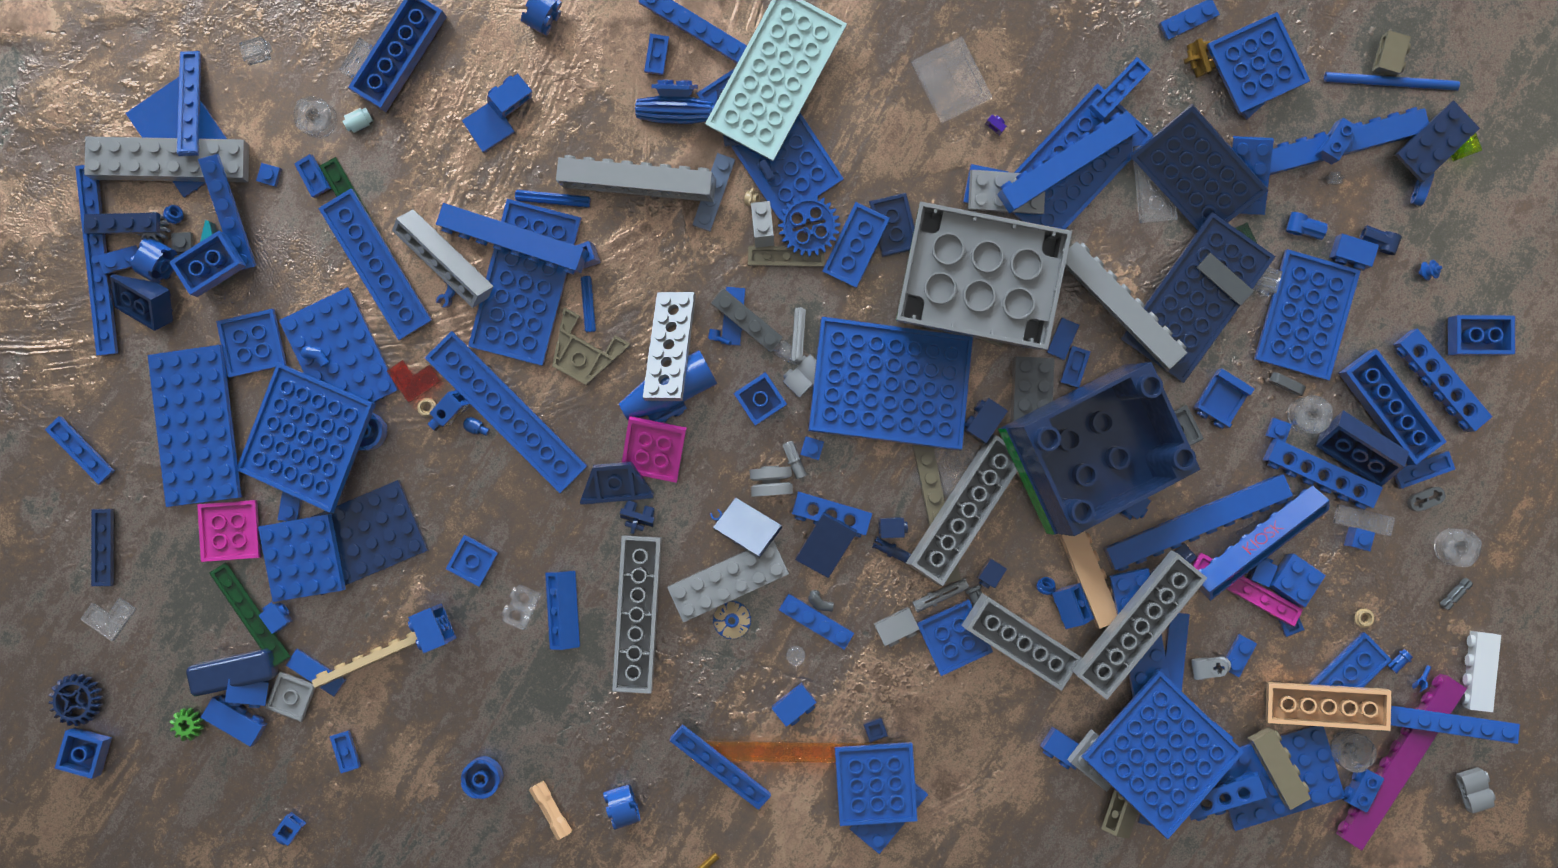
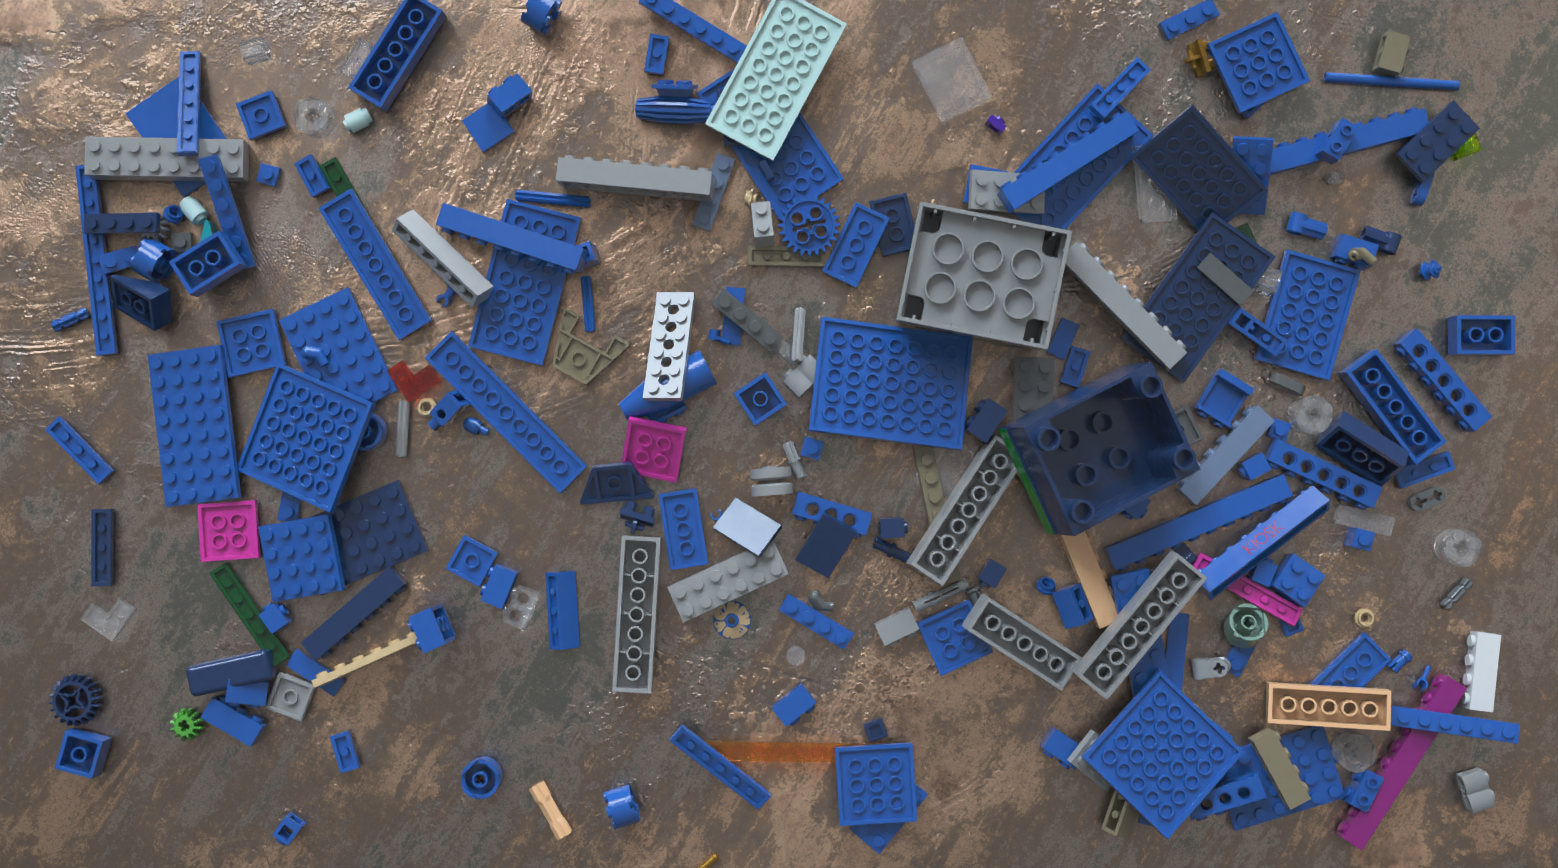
none -> blue axle [51,308,90,332]
none -> light aqua brick [179,196,208,225]
none -> blue plate [236,90,287,141]
none -> dark blue brick [301,566,408,660]
none -> light grey axle [396,401,410,457]
none -> blue brick [480,564,519,609]
none -> blue plate [658,488,709,570]
none -> sand blue brick [1175,405,1275,505]
none -> sand green brick [1224,604,1268,648]
none -> blue slope [1227,307,1288,356]
none -> blue brick [1237,453,1272,480]
none -> dark tan arm [1347,247,1377,266]

